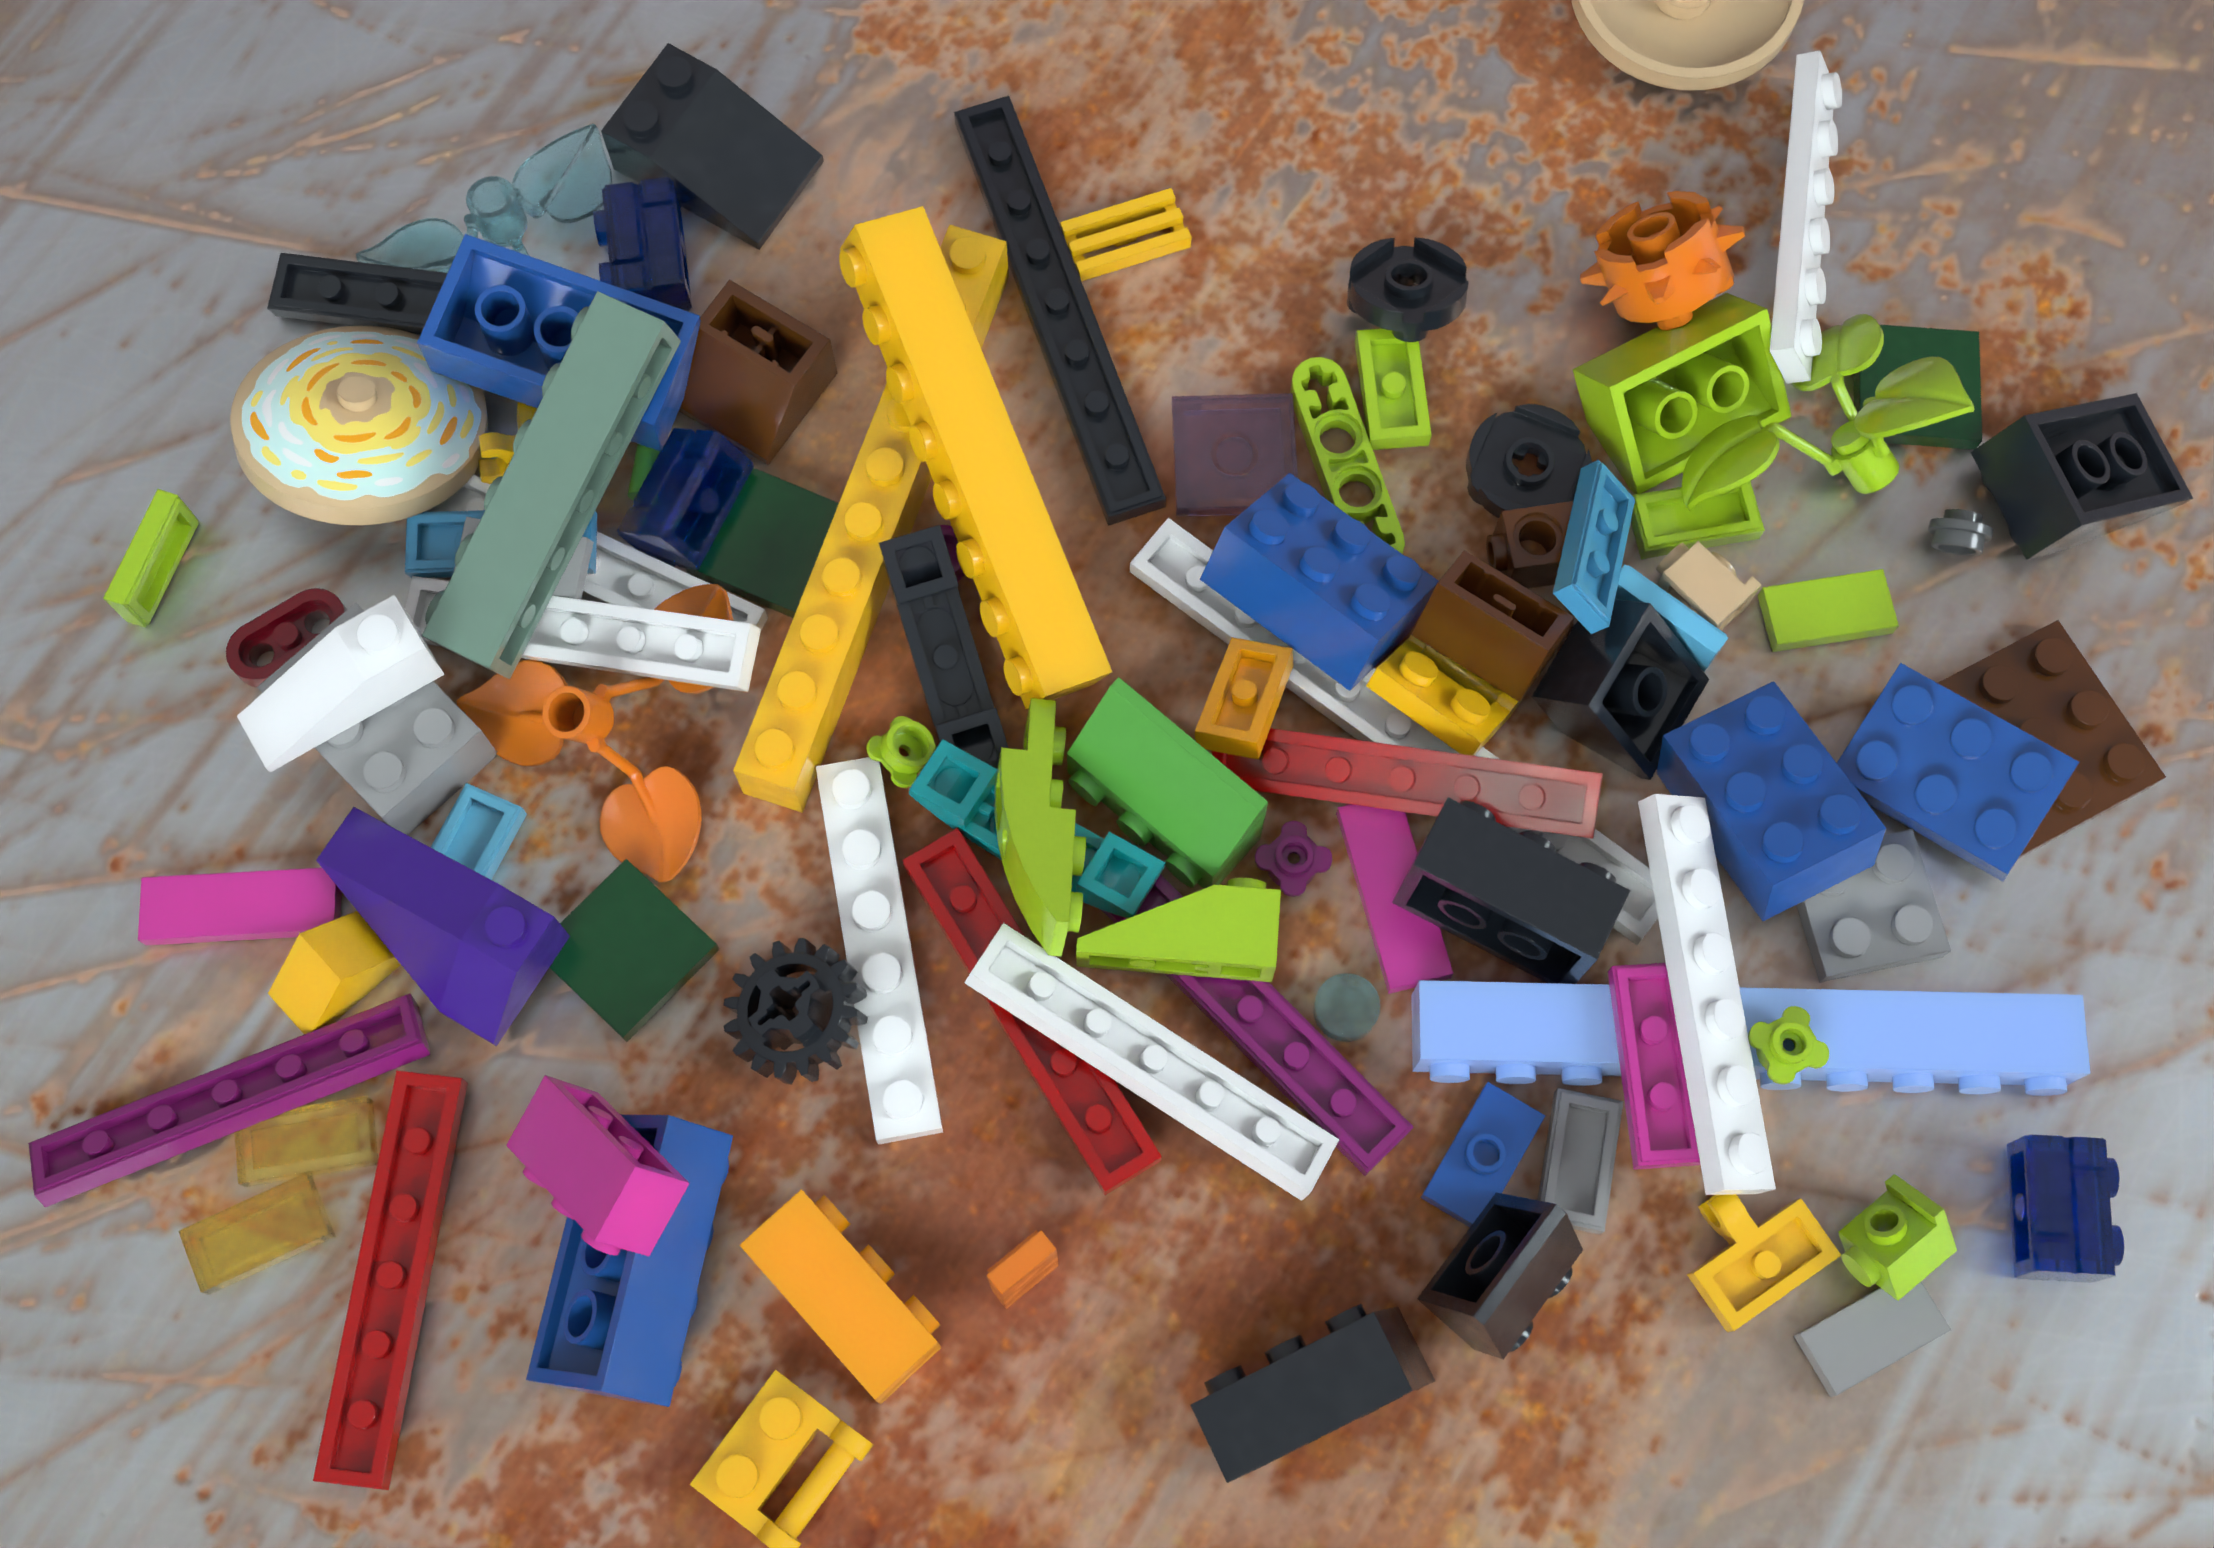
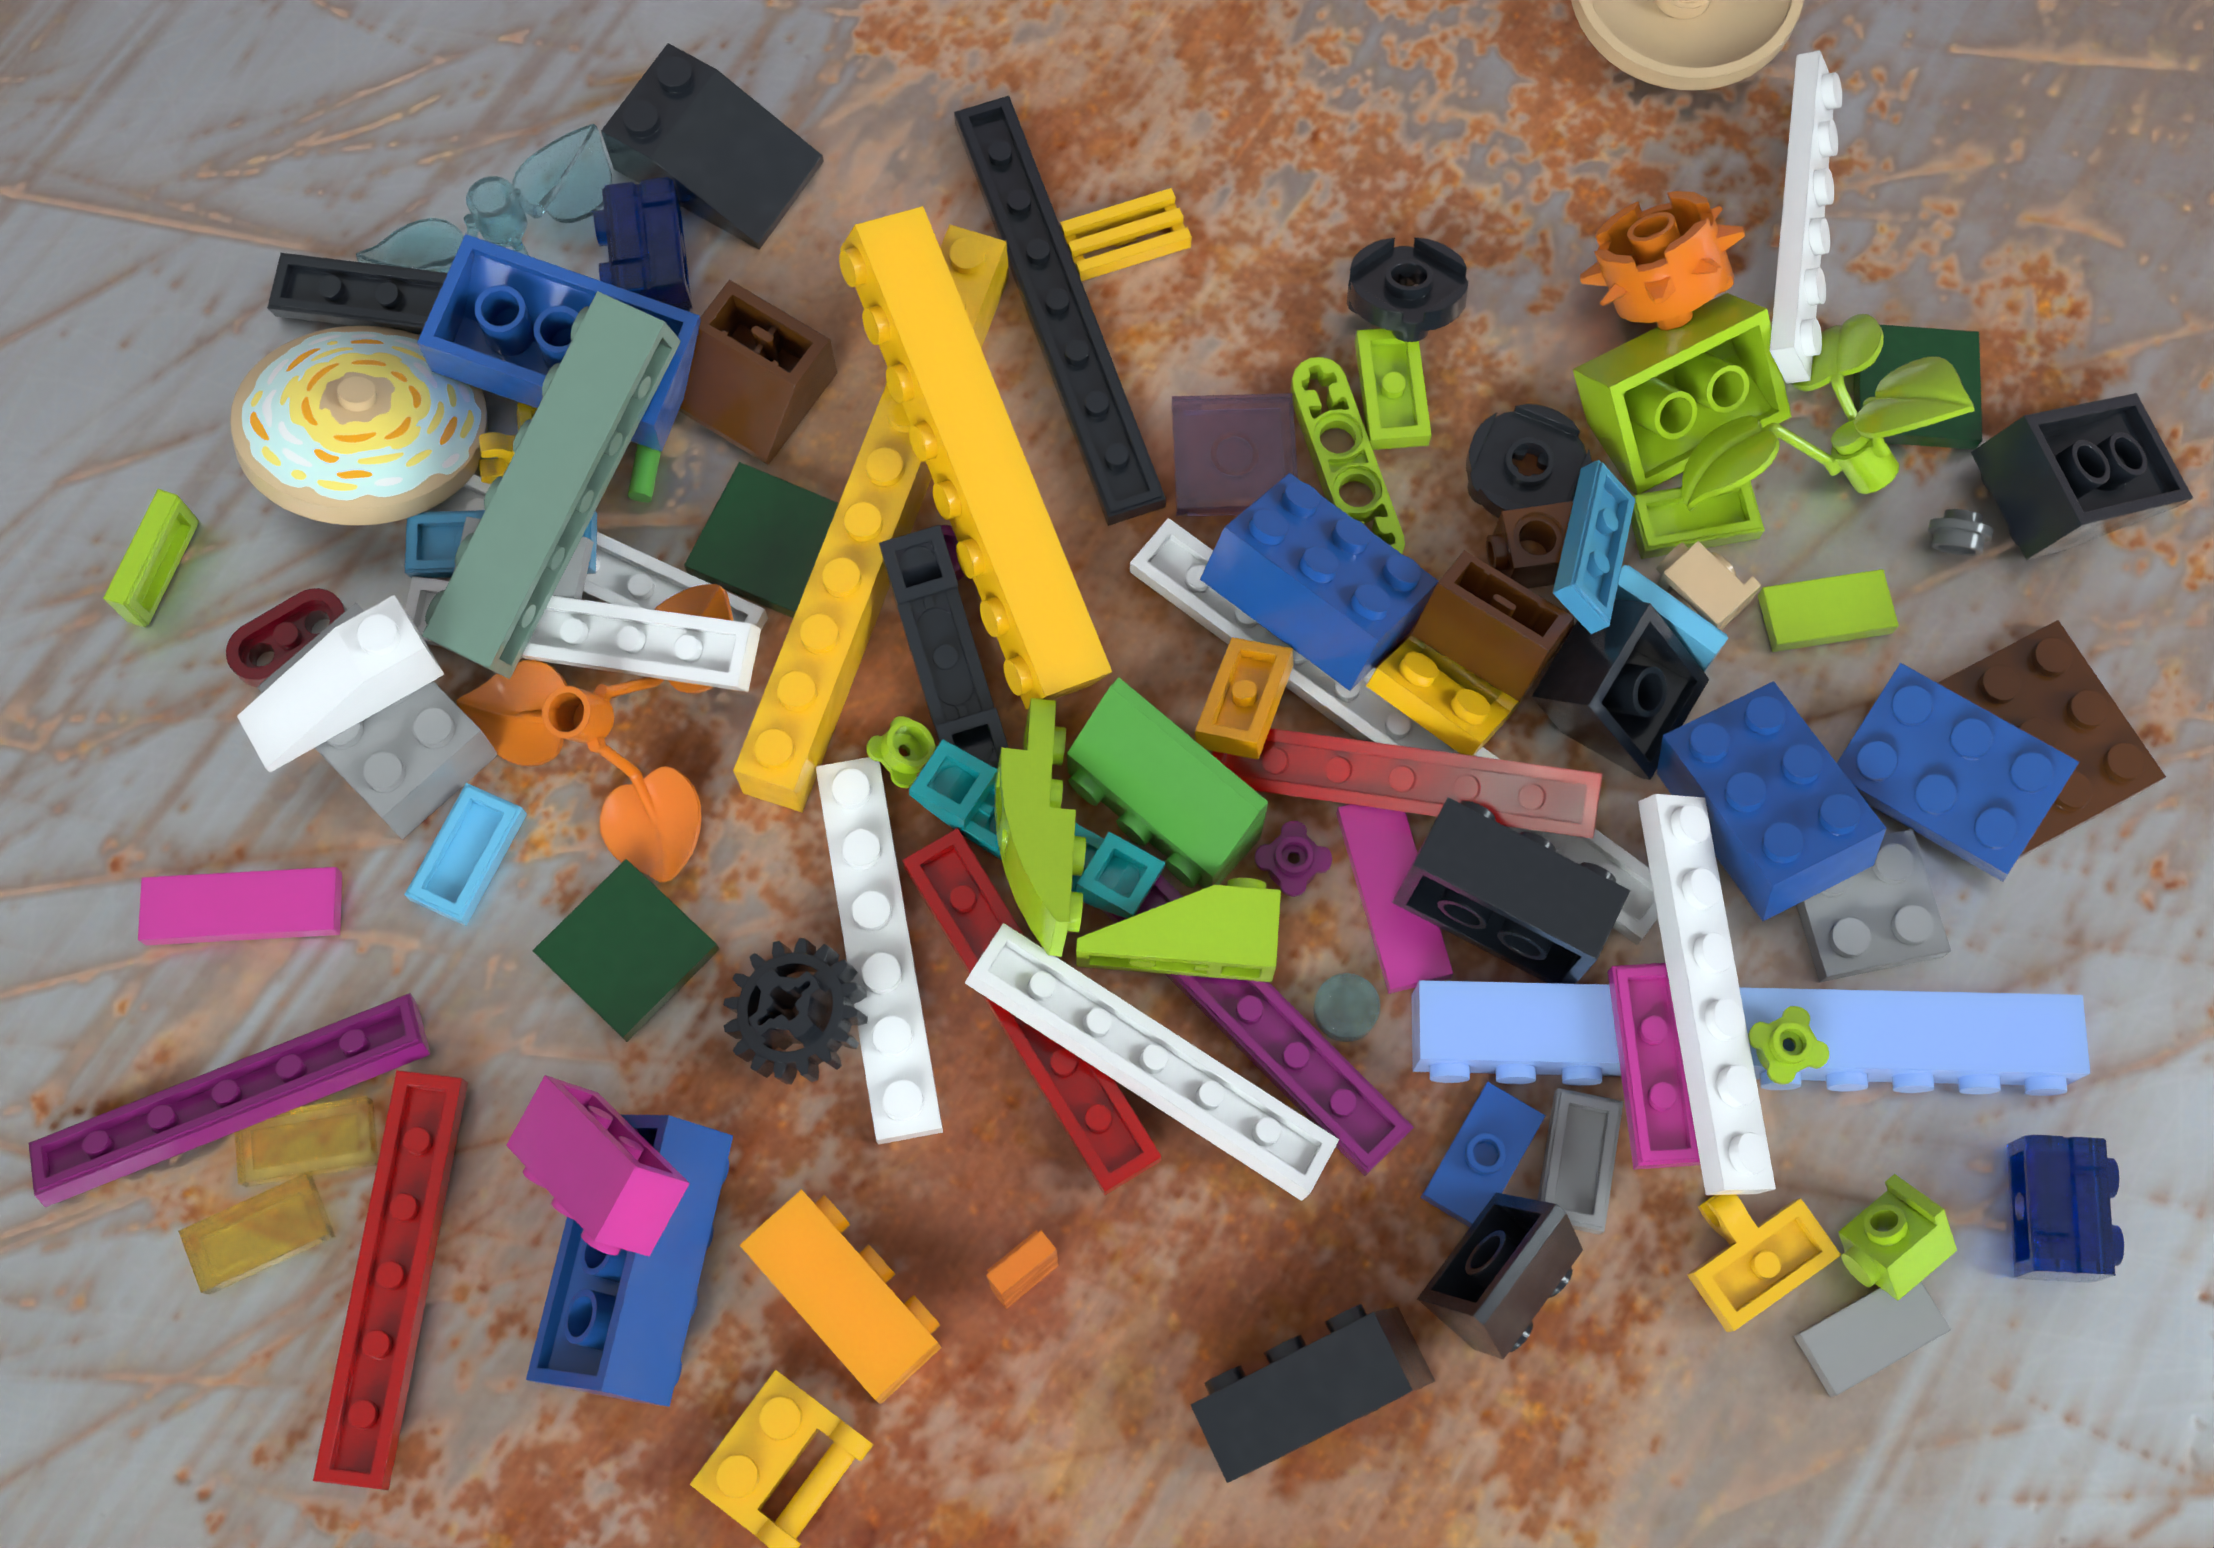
yellow slope [268,911,401,1034] -> none
dark purple wedge [316,807,570,1047] -> none
clear blue brick [617,428,754,570] -> none

